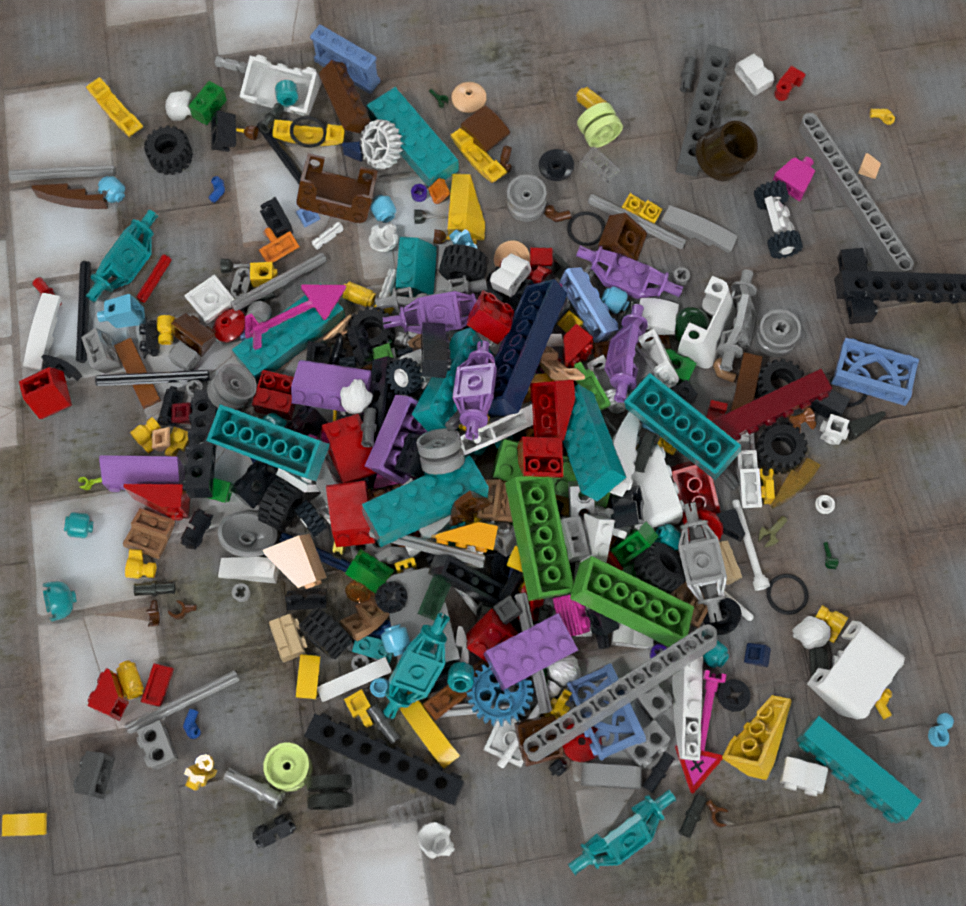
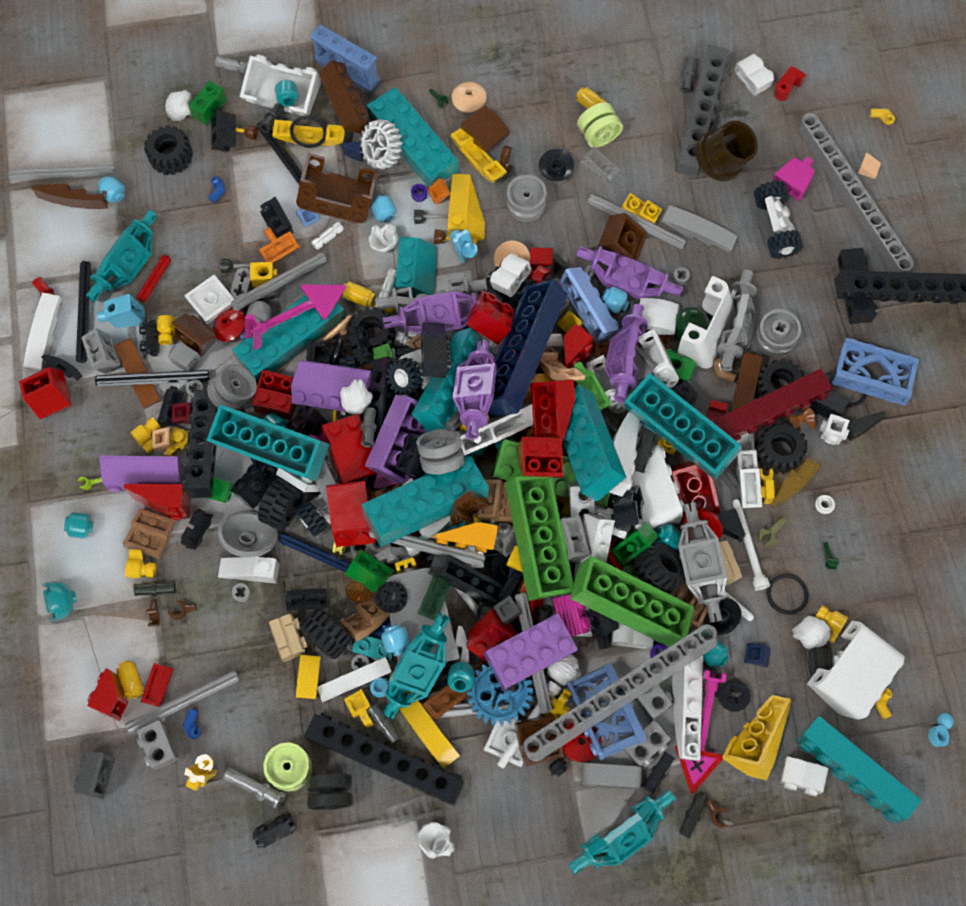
yellow slope [2,813,47,836] -> none
yellow slope [86,77,143,137] -> none
light nougat slope [263,534,327,589] -> none
black tyre [439,244,489,282] -> none
reddish brown arm [545,205,571,222] -> none
black tyre [567,211,605,246] -> none

